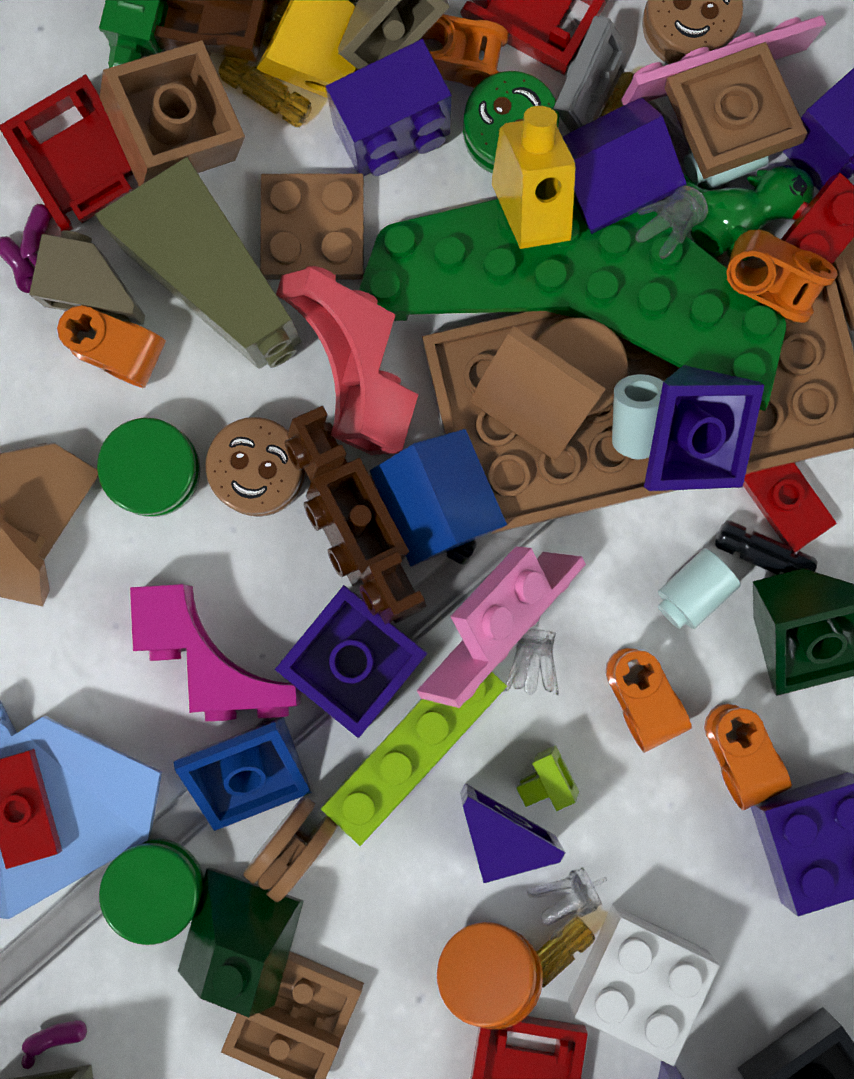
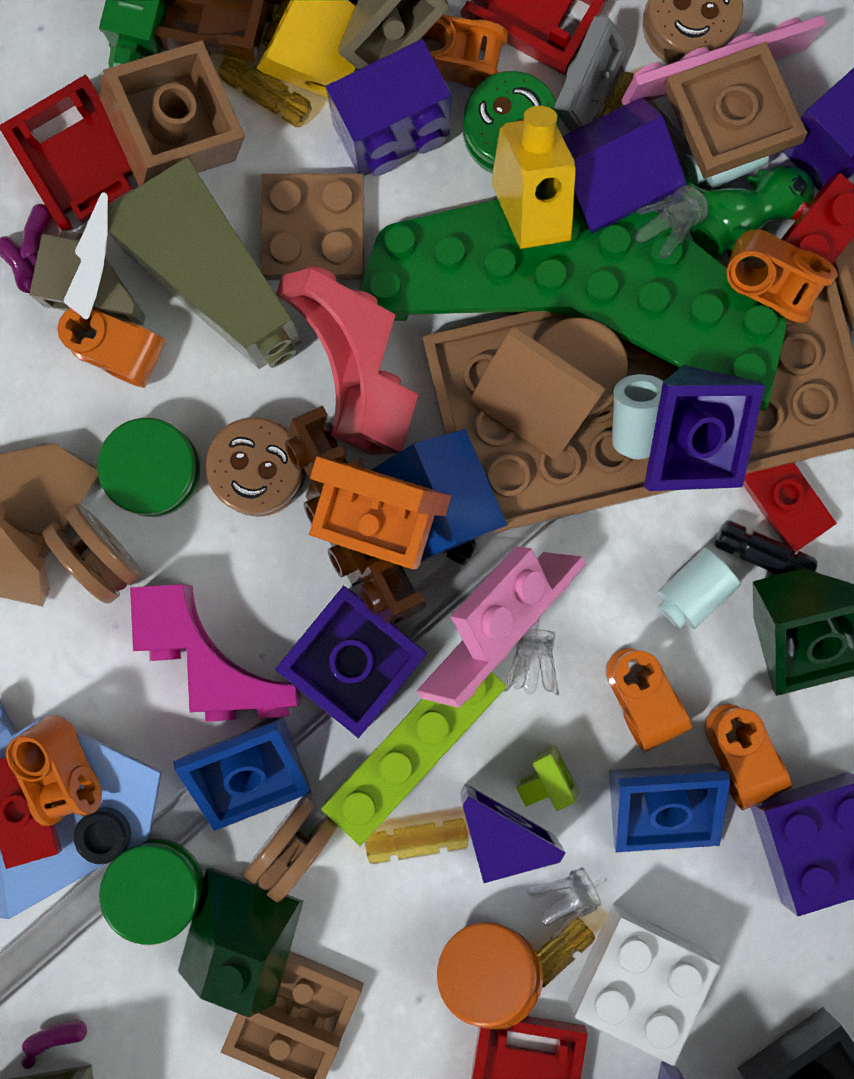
none -> orange piece [6,715,102,826]
none -> medium nougat head [43,504,141,604]
none -> white sticker [64,192,108,319]
none -> black tile [74,807,131,864]
none -> orange bracket [309,456,452,569]
none -> clear yellow axle [365,818,469,865]
none -> blue slope [609,763,730,853]

